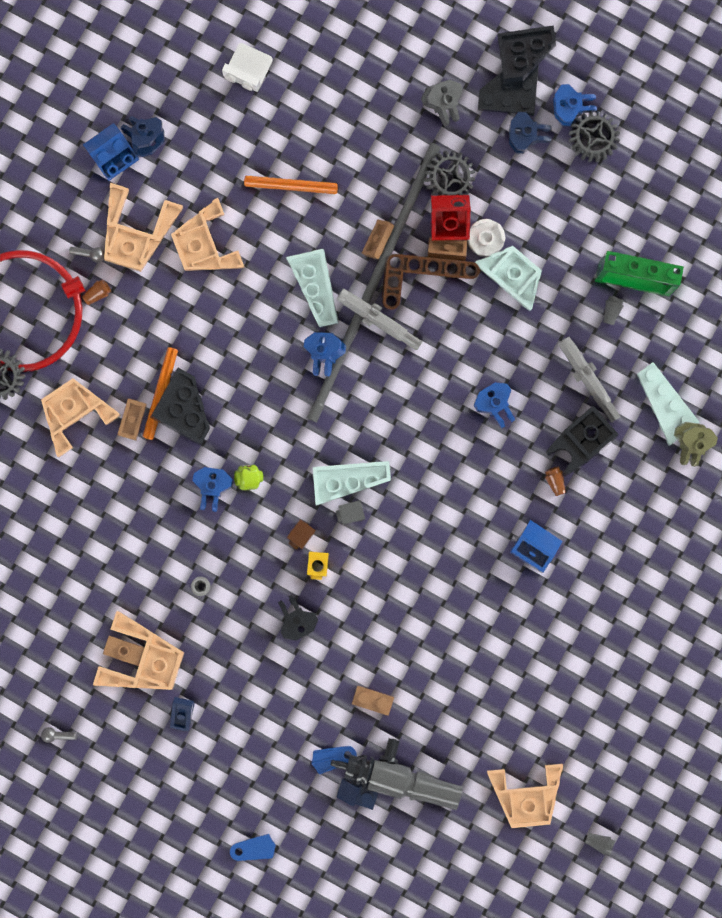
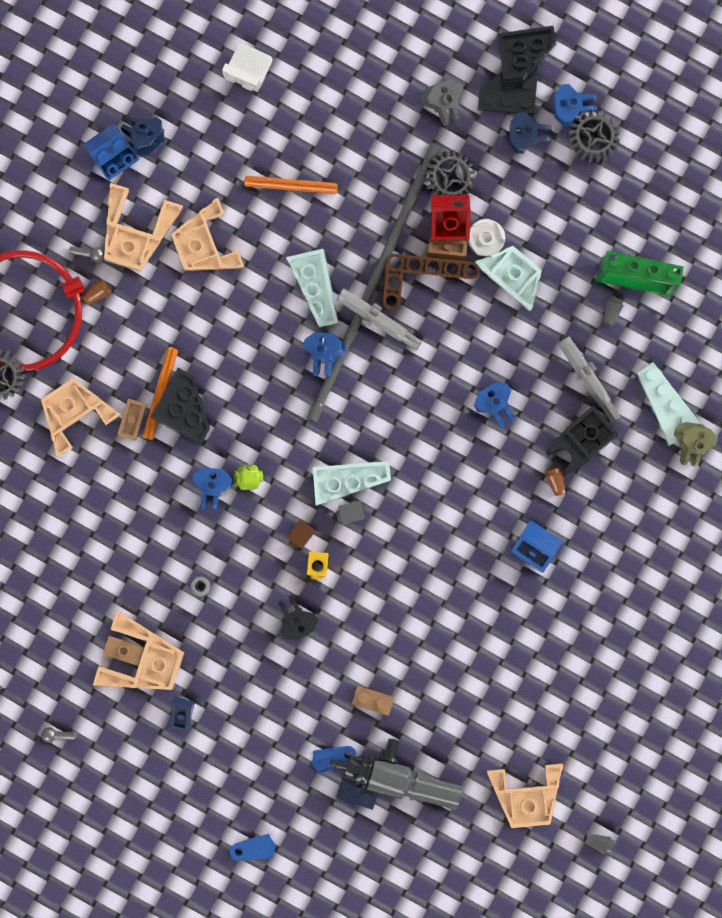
medium nougat plate [362,219,395,260] -> none

